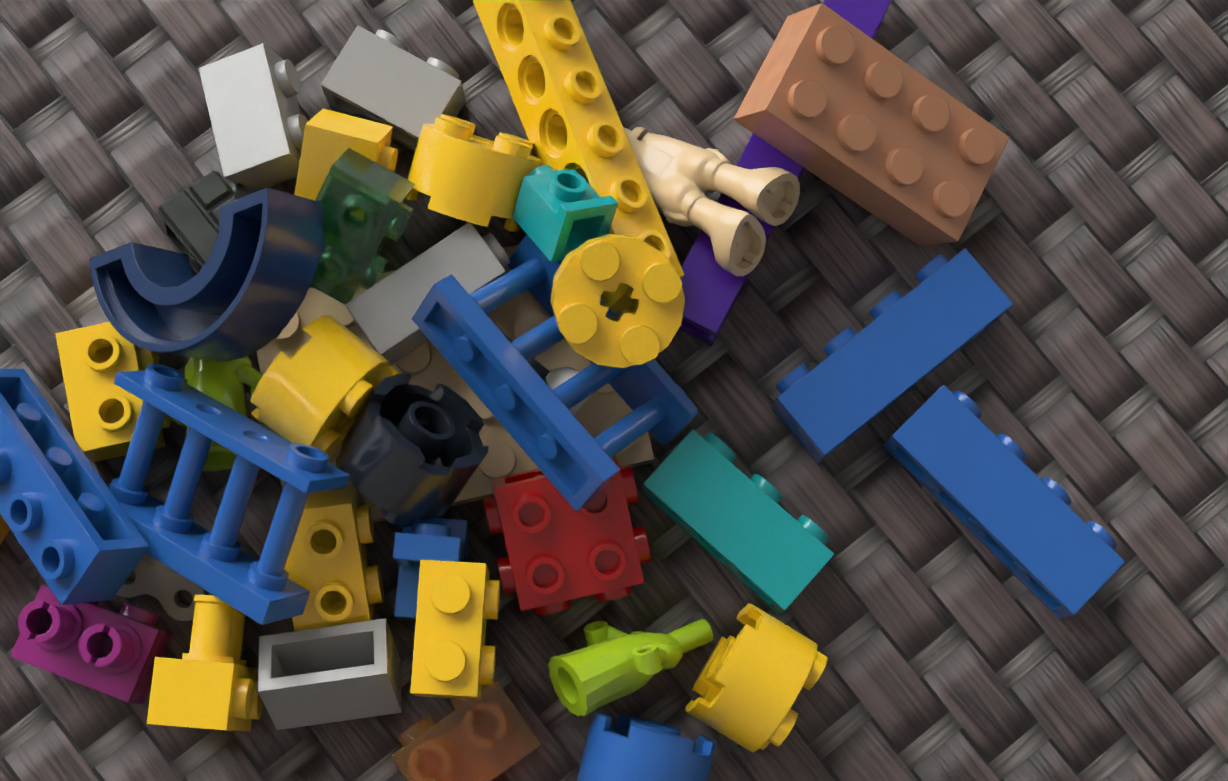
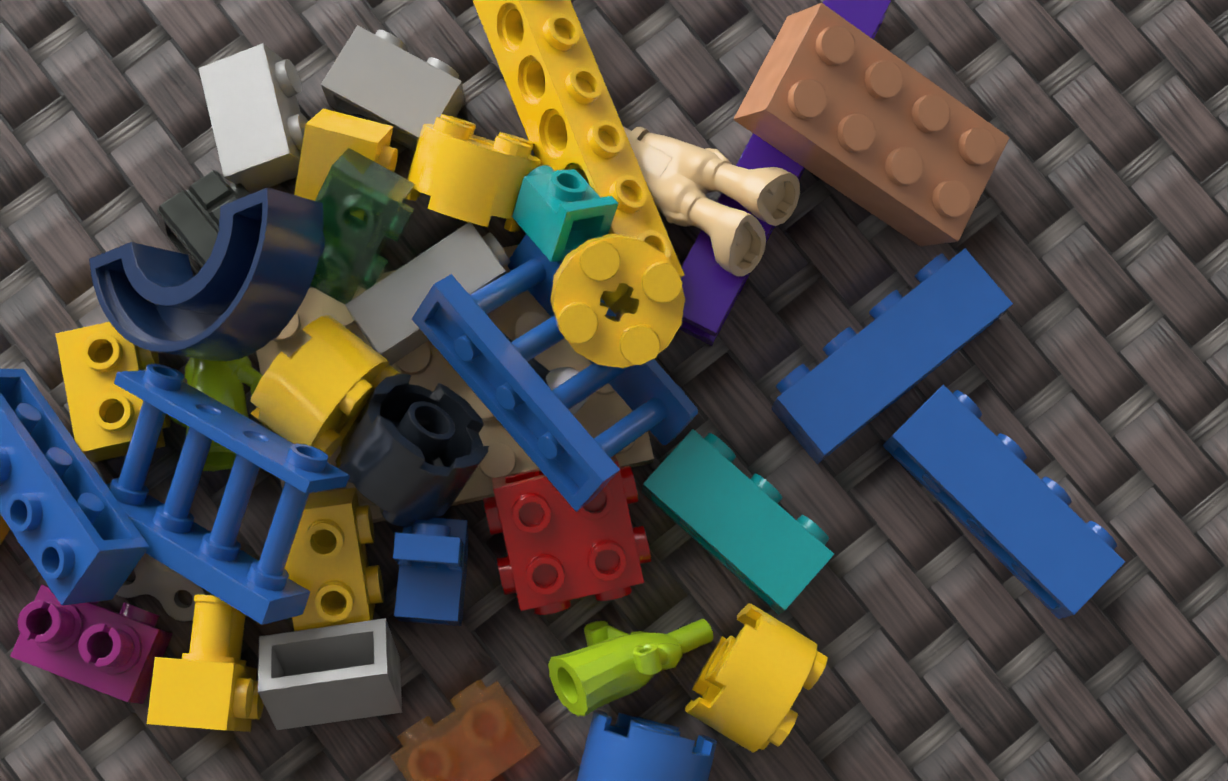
yellow brick [410,560,500,700] -> none

